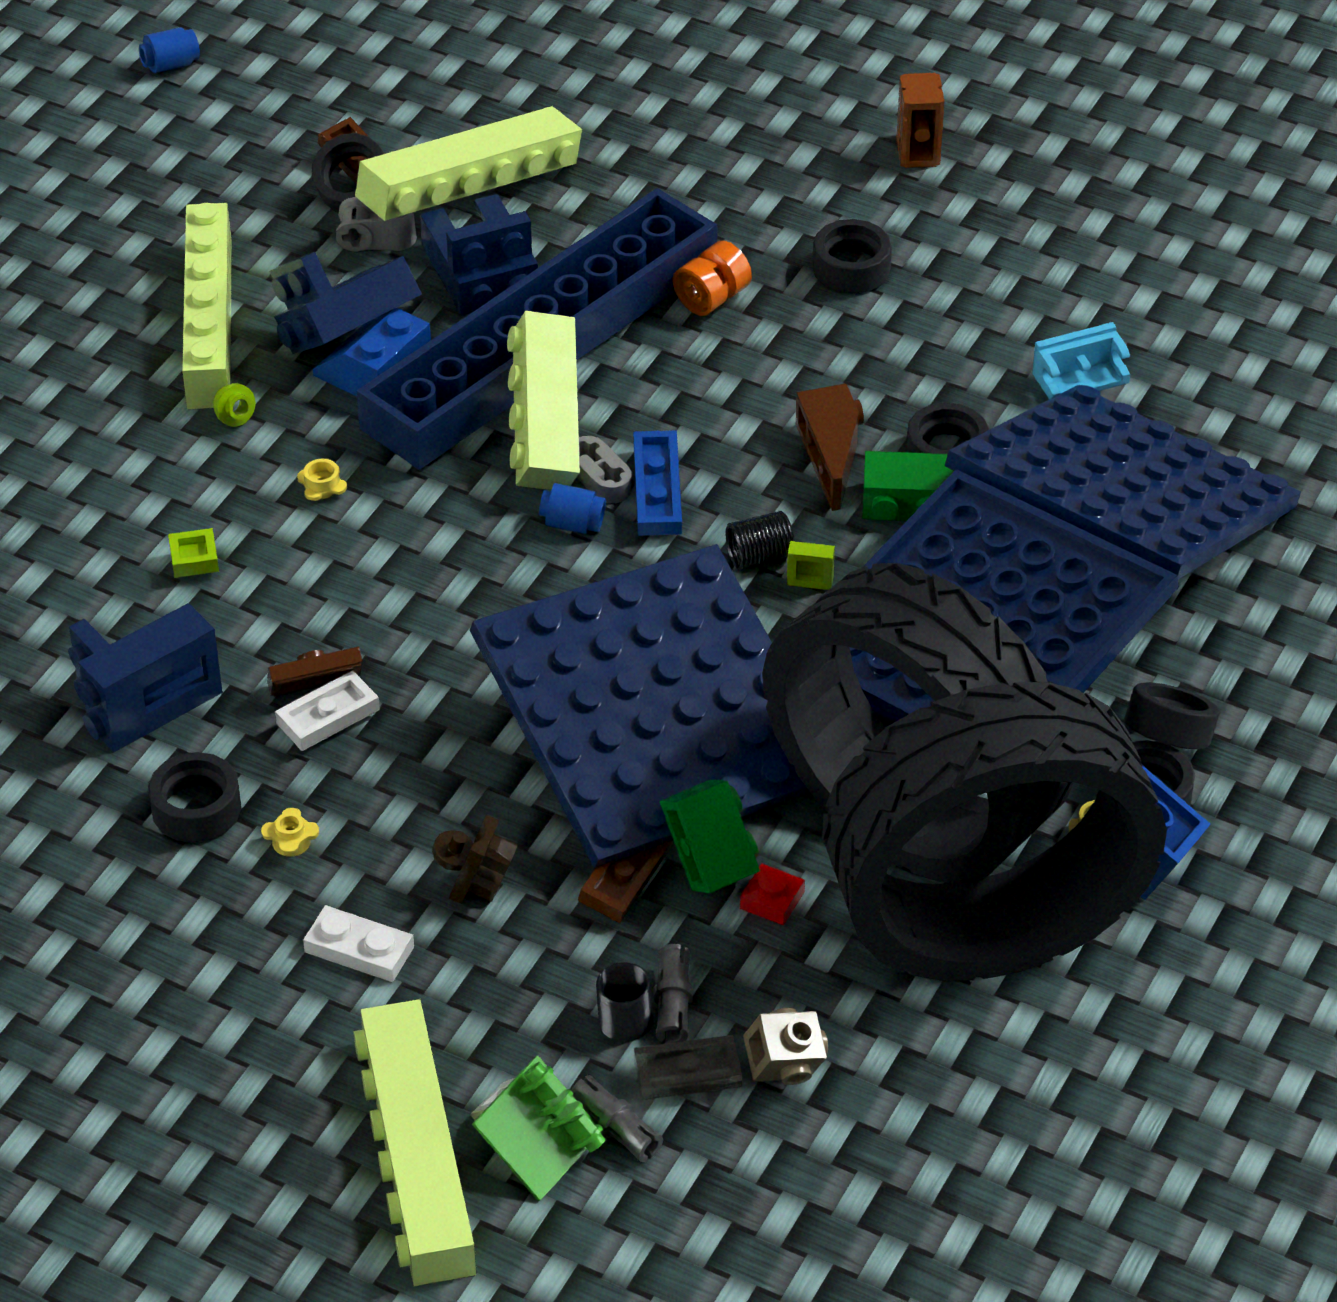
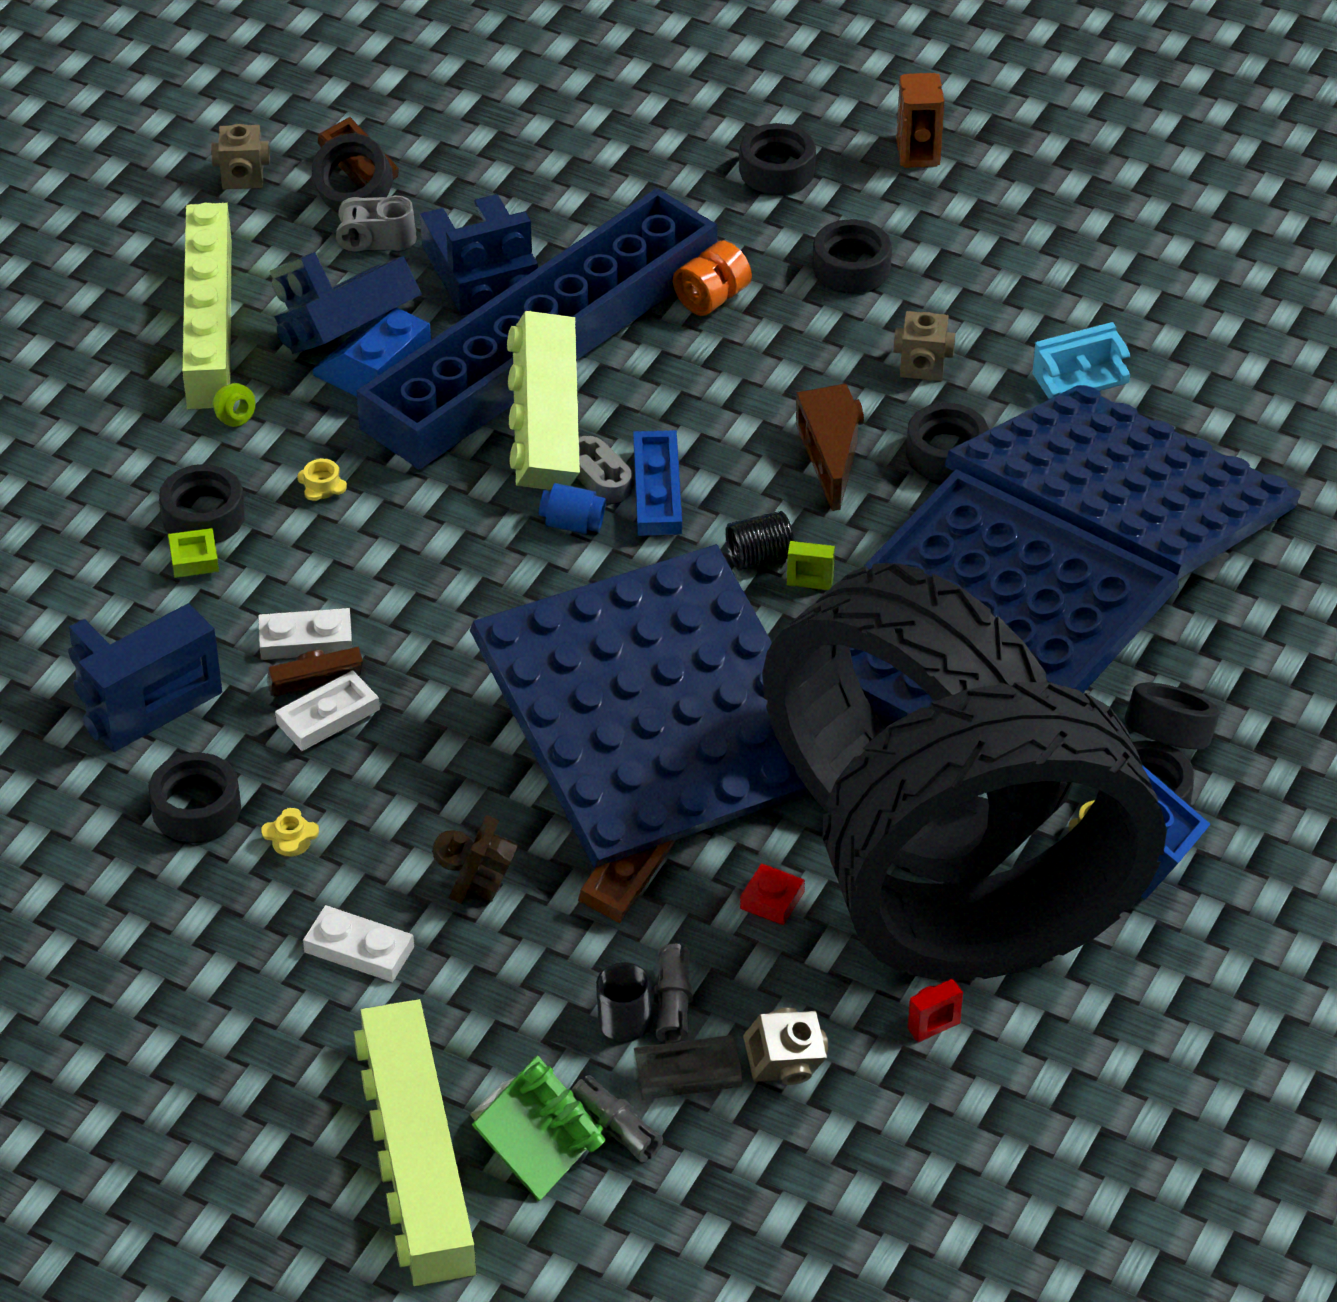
blue brick [138,27,200,74] -> none
yellowish green brick [355,106,582,221] -> none
green brick [659,780,760,893] -> none
green brick [862,451,953,521] -> none
none -> black tyre [159,464,245,543]
none -> dark tan brick [211,124,270,189]
none -> white plate [259,608,352,660]
none -> black tyre [739,123,816,195]
none -> dark tan brick [893,311,956,381]
none -> red plate [907,979,963,1043]

